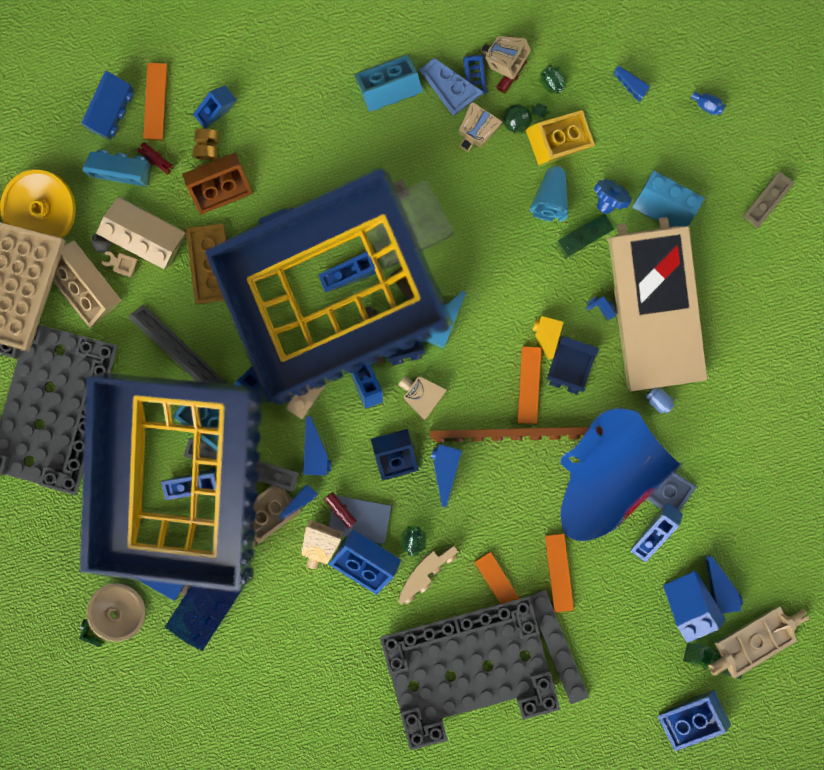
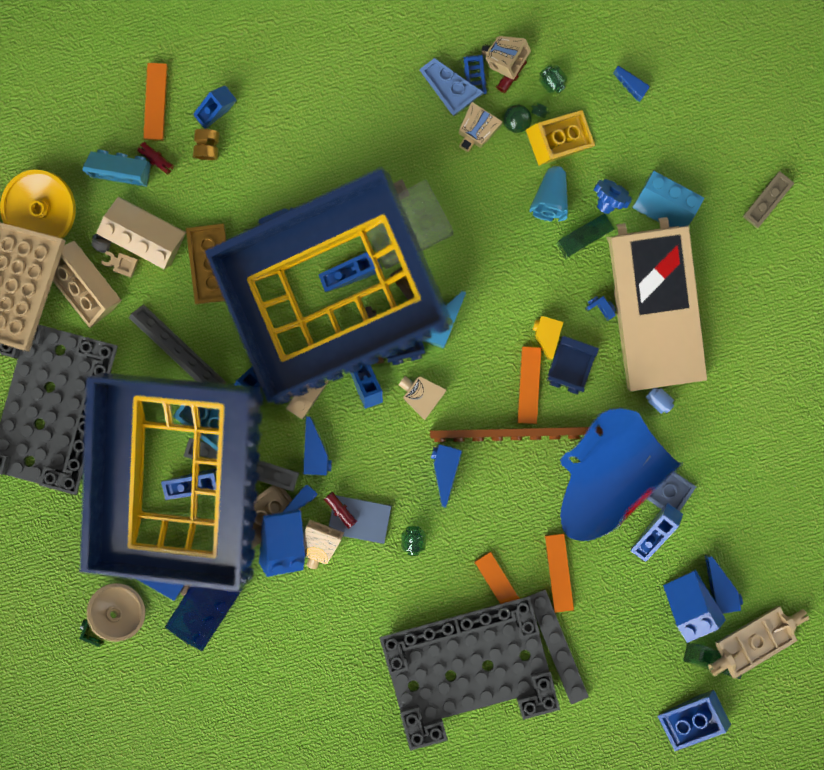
blue slope [81,70,134,140] -> none
dark orange slope [183,152,253,215] -> none
blue slope [328,530,401,595] -> none
dark azure slope [354,54,423,112] -> none
dark blue slope [371,429,419,480] -> none
tan slope [398,545,458,604] -> none
blue plant [691,91,726,115] -> none
none -> blue slope [259,510,305,577]

